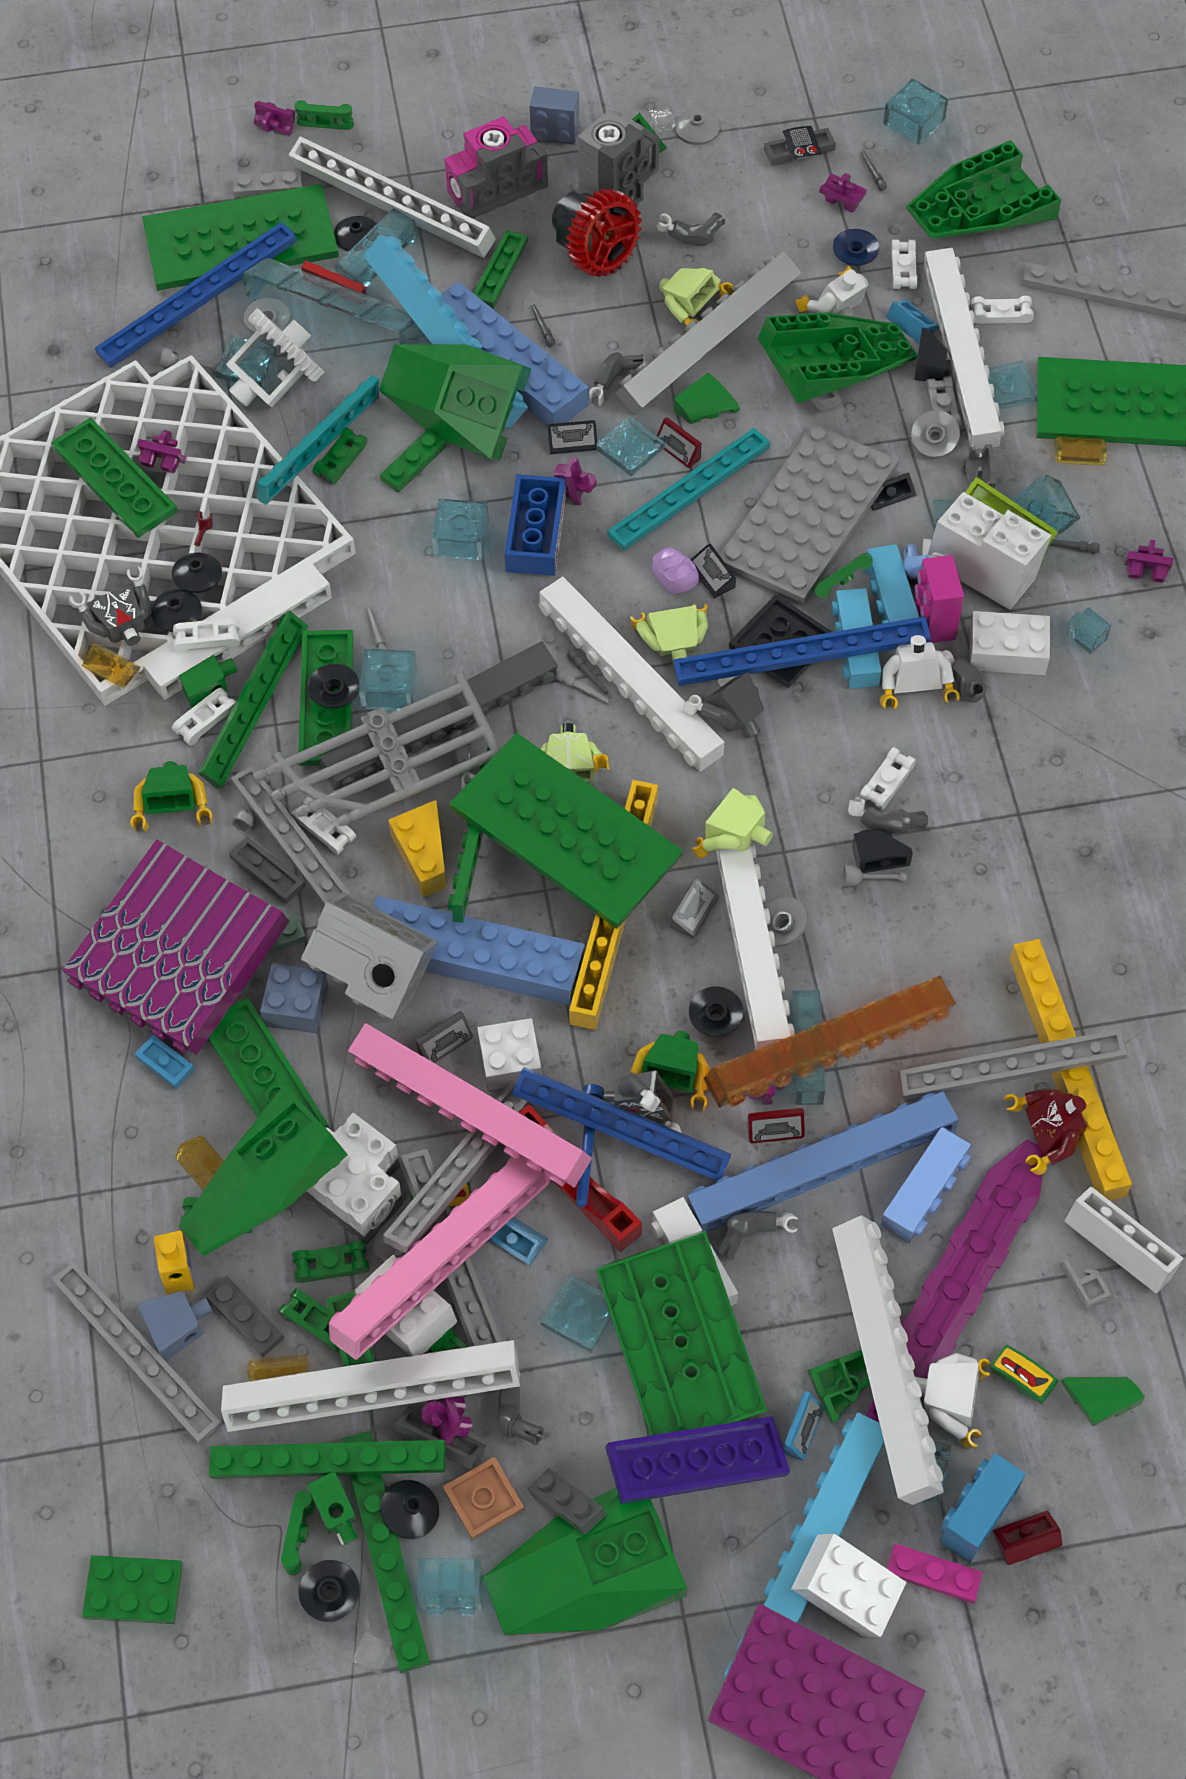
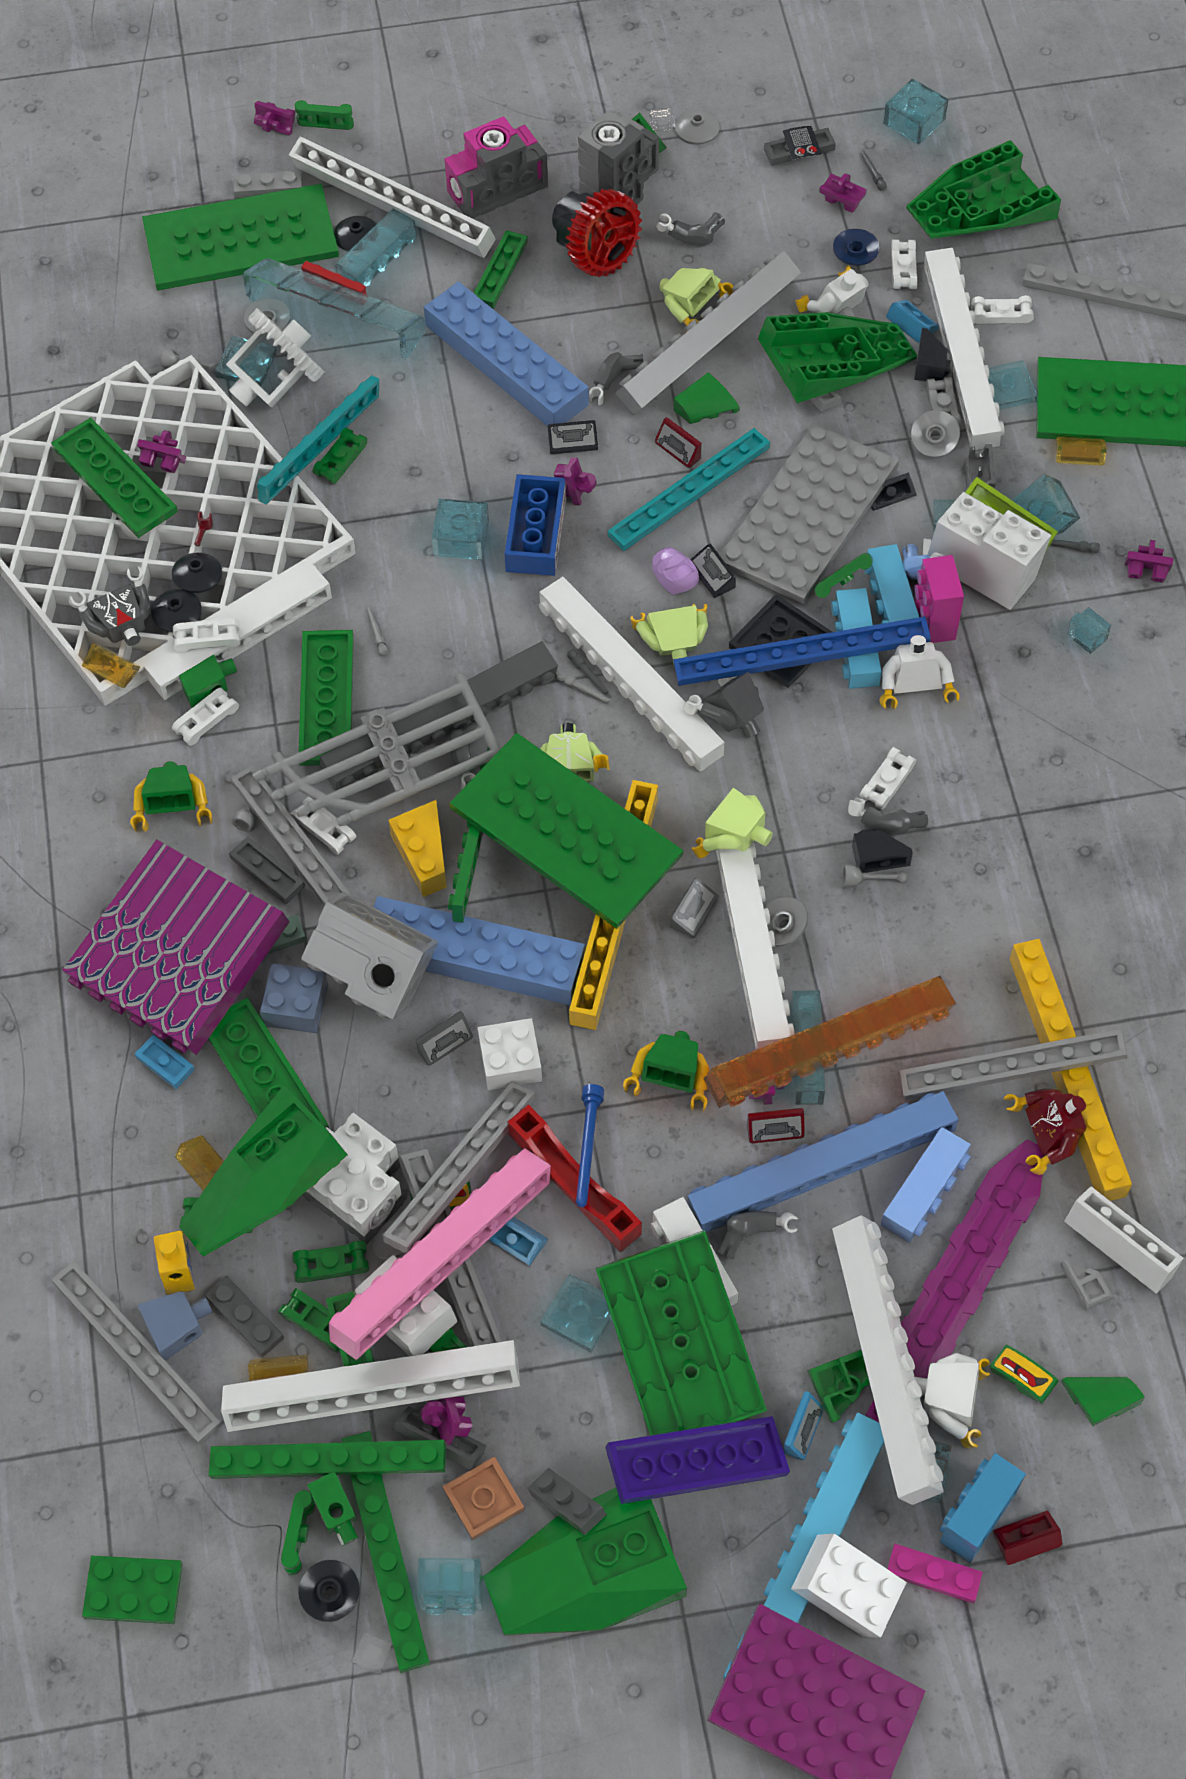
blue plate [95,222,297,368] -> none
green plate [198,611,308,788] -> none
black dish [308,664,359,709] -> none
bright pink brick [348,1023,592,1187] -> none
clear light blue brick [359,649,417,710] -> none
medium azure brick [363,235,528,428] -> none
green wedge [379,344,532,461] -> none
green plate [380,429,446,493] -> none
black dish [380,1480,439,1539] -> none
dark grey arm [498,1372,544,1446] -> none
blue plate [512,1067,731,1181] -> none
sand blue brick [529,86,580,144] -> none
dark grey piece [531,304,555,347] -> none
clear light blue plate [596,416,665,476] -> none
dark grey torso [604,1071,682,1133] -> none
black dish [689,986,743,1037] -> none
dark grey arm [942,650,986,703] -> none
white brick [969,611,1050,675] -> none

